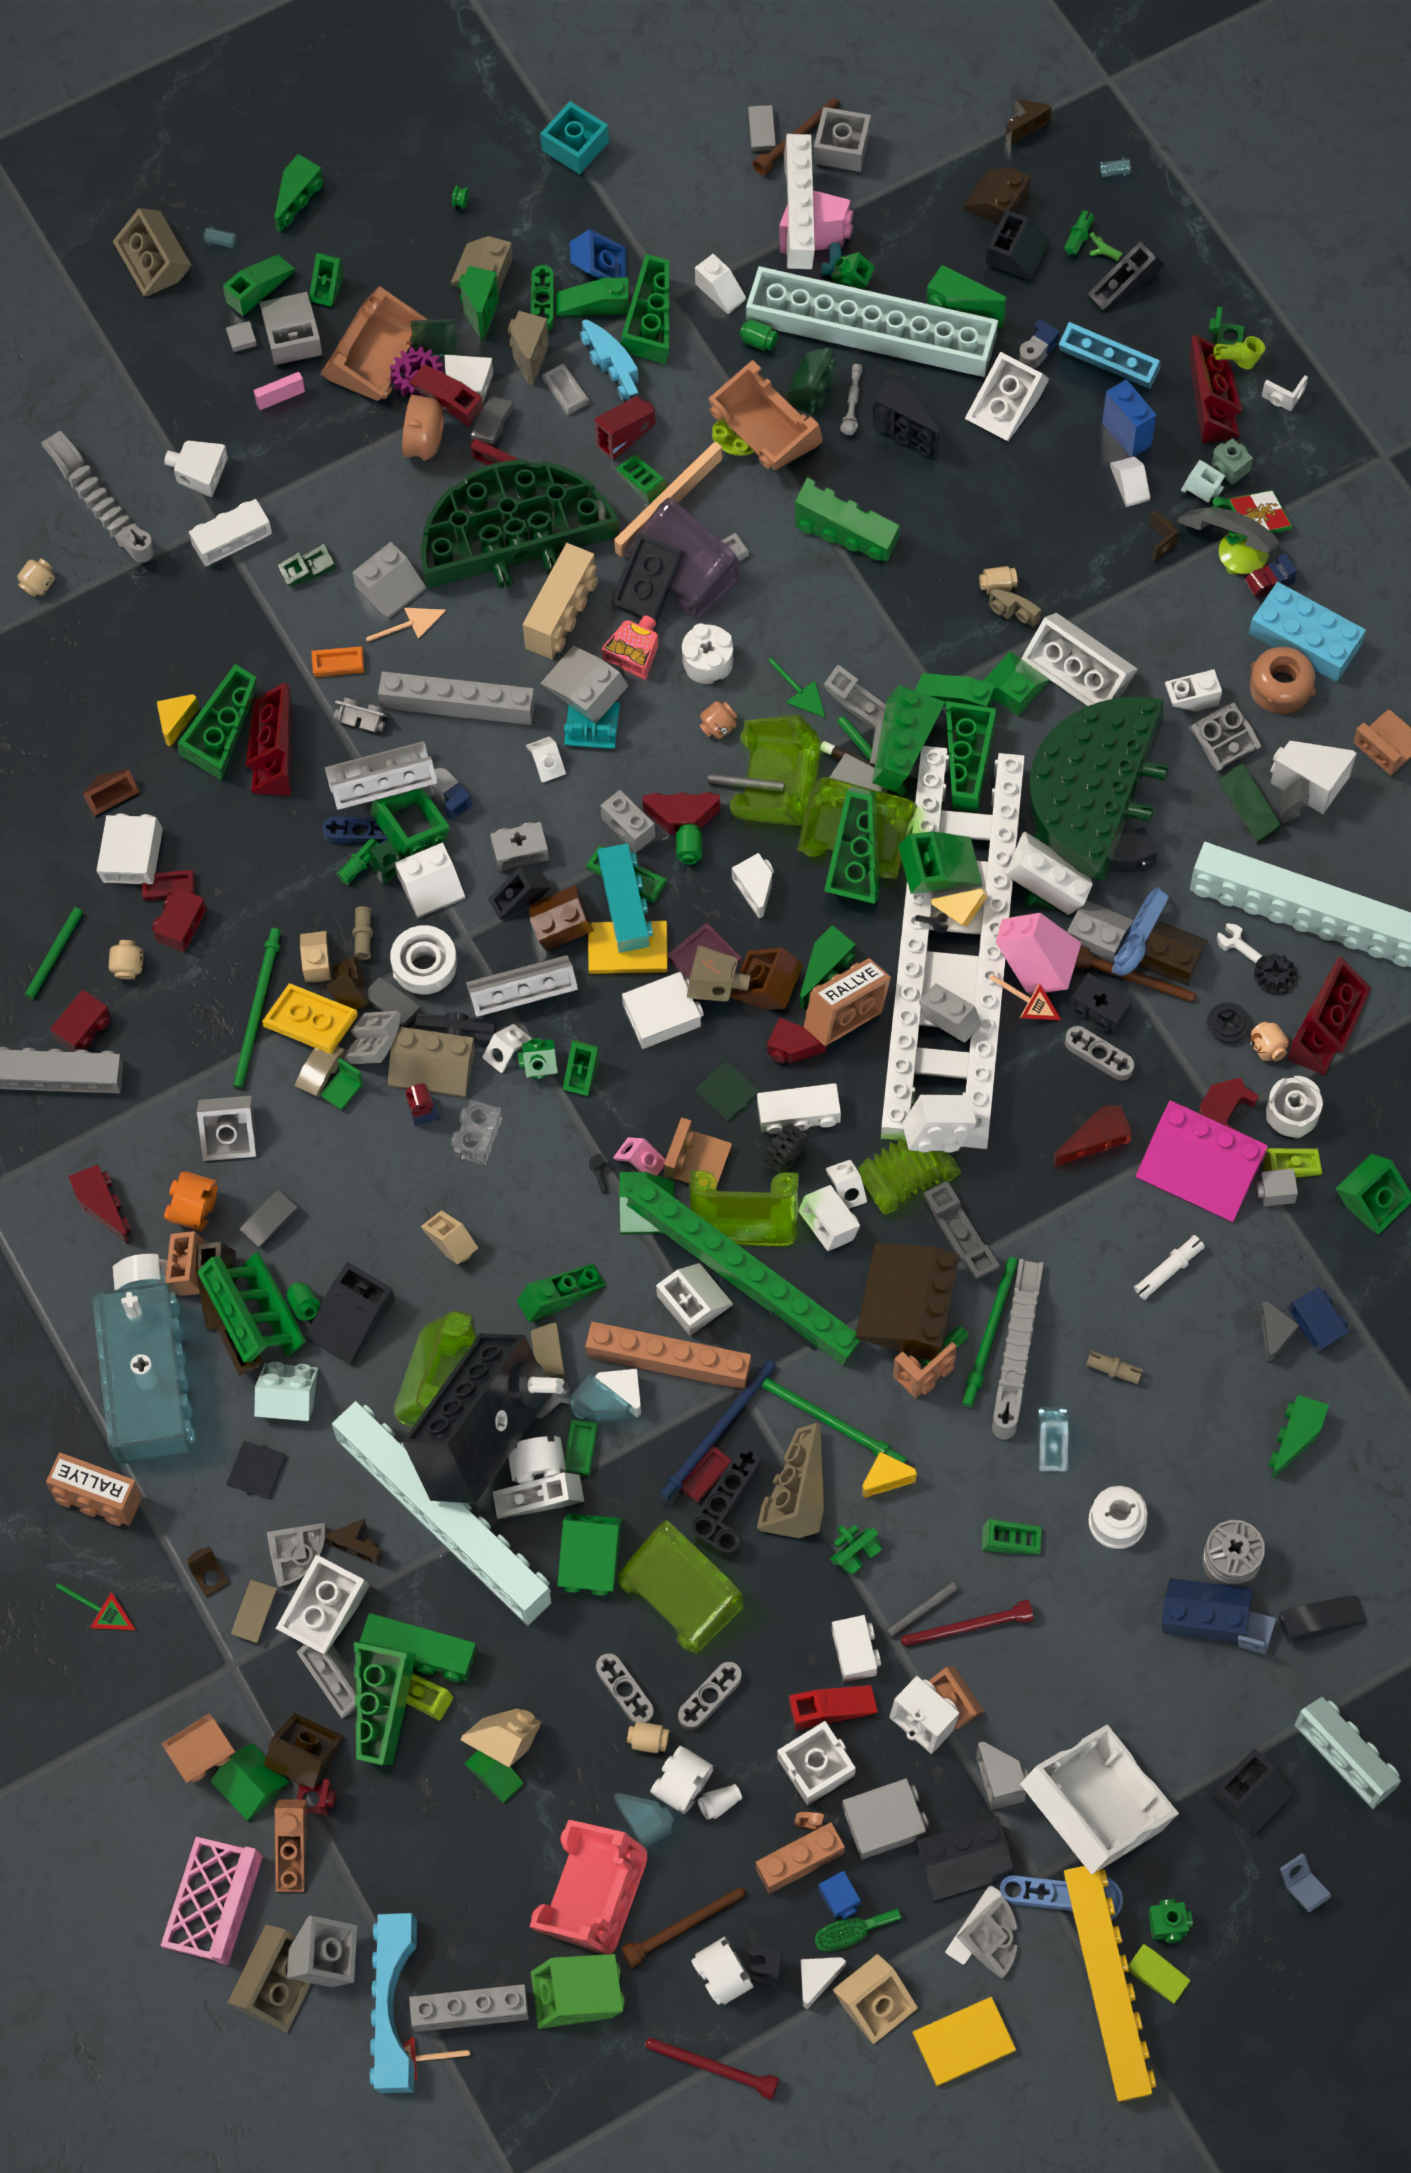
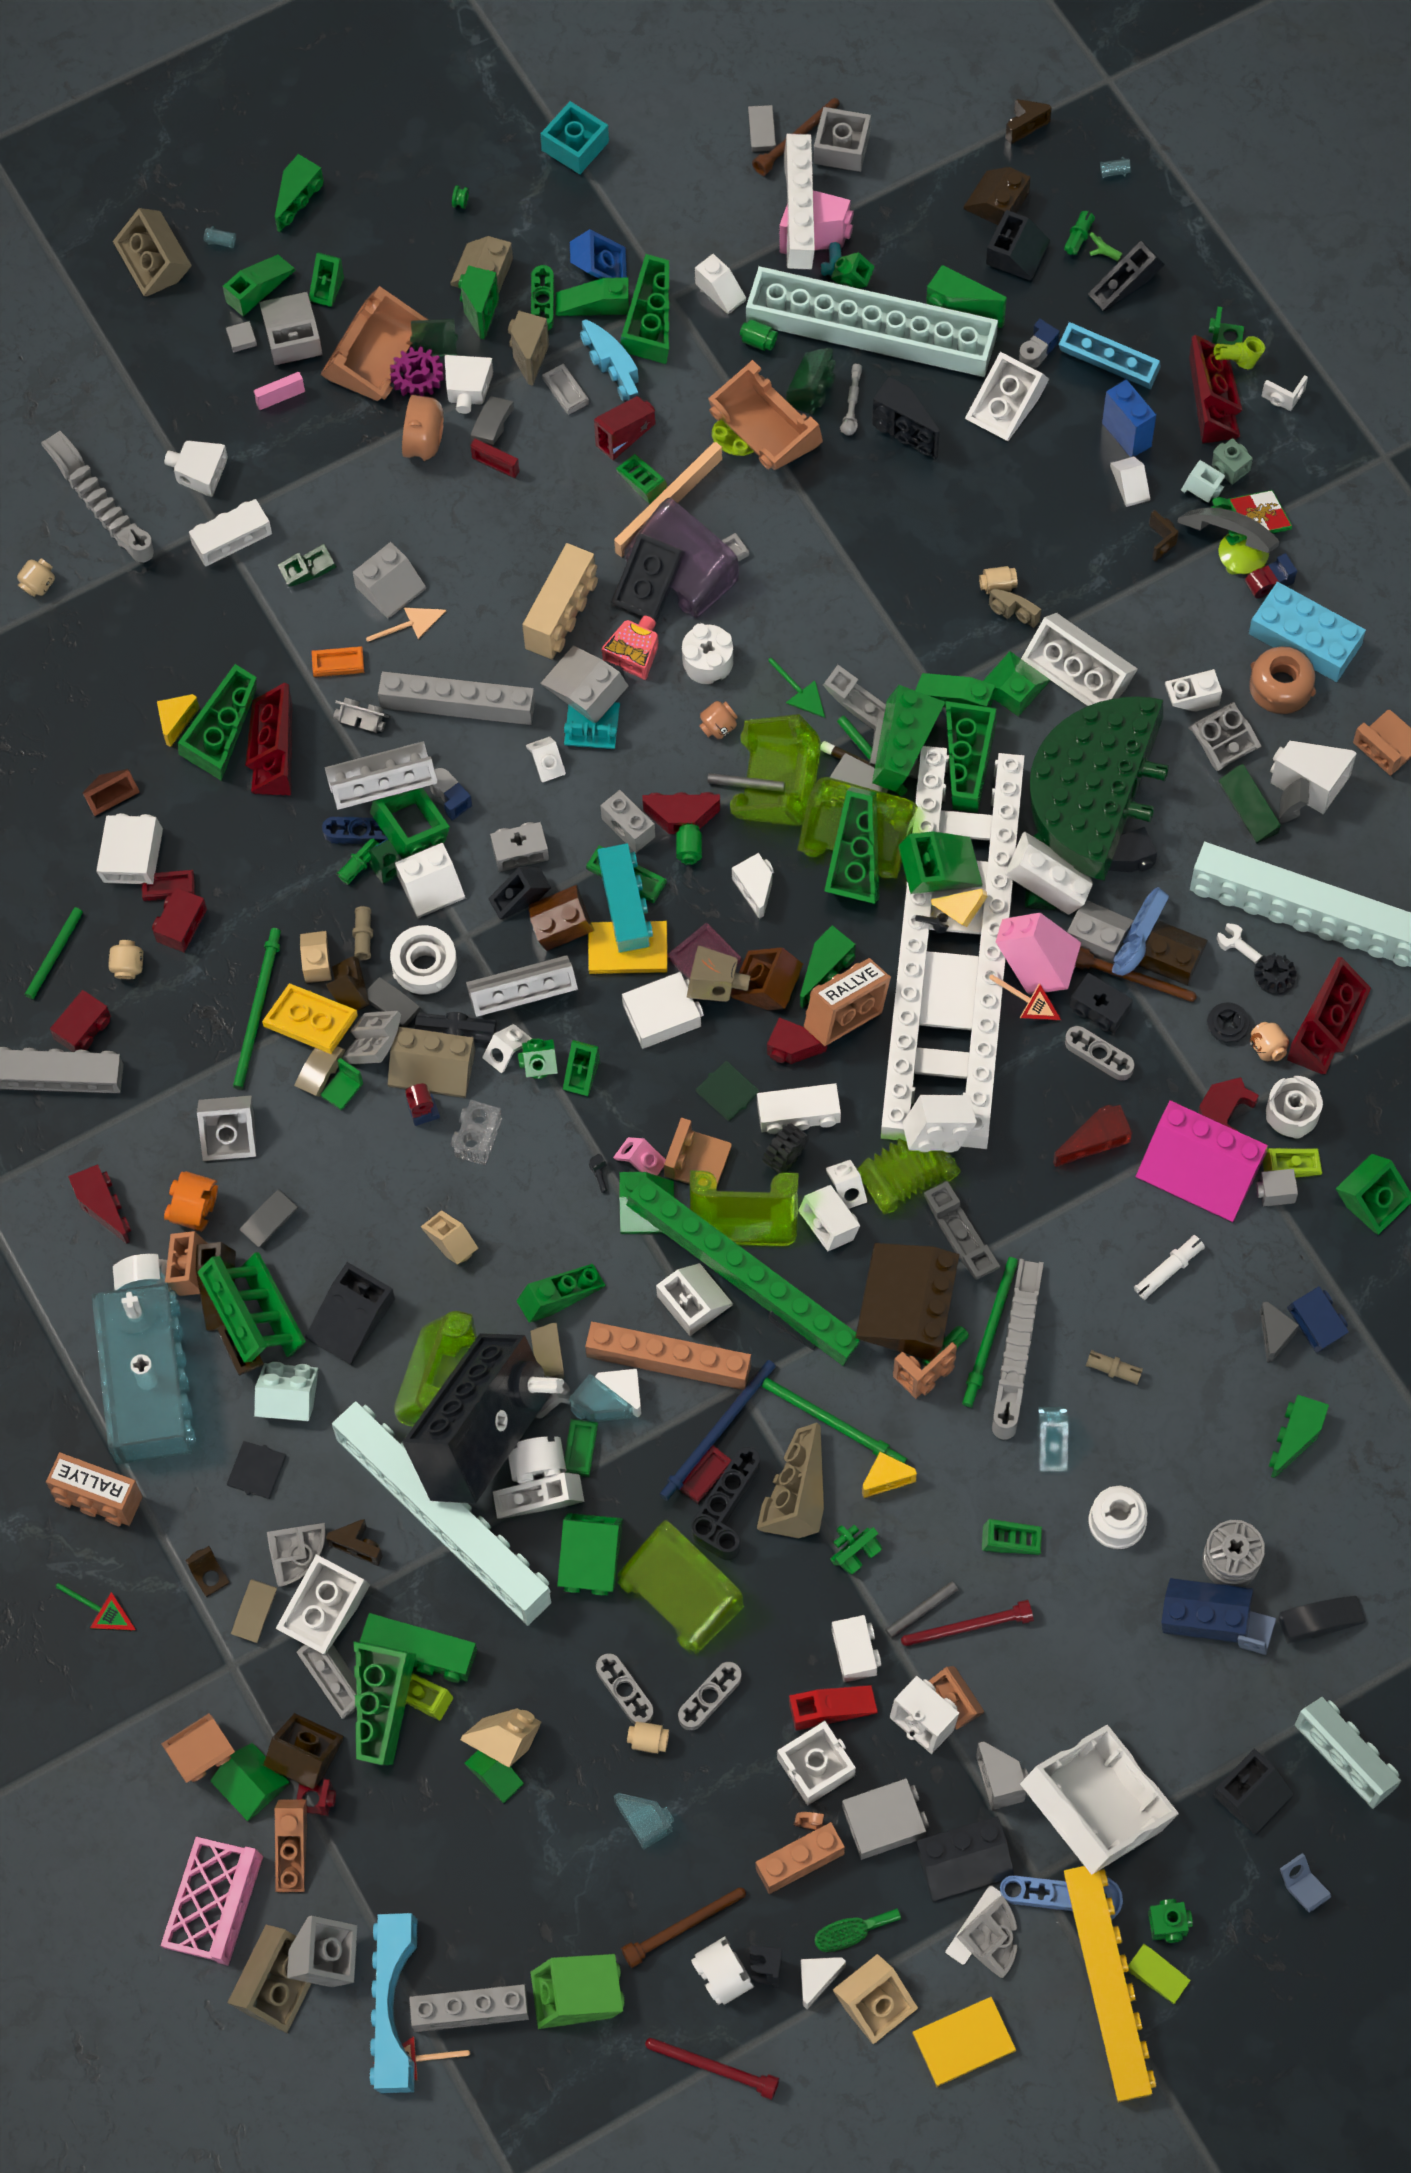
green brick [287,1282,321,1321] -> none
dark red slope [409,364,483,426] -> none
dark green brick [421,460,620,589] -> none
coral windscreen [529,1820,647,1955] -> none
white brick [650,1746,714,1814] -> none
white cone [698,1784,742,1820] -> none
green wedge [795,478,900,562] -> none
blue brick [818,1870,861,1920] -> none
light grey brick [919,983,982,1043] -> none

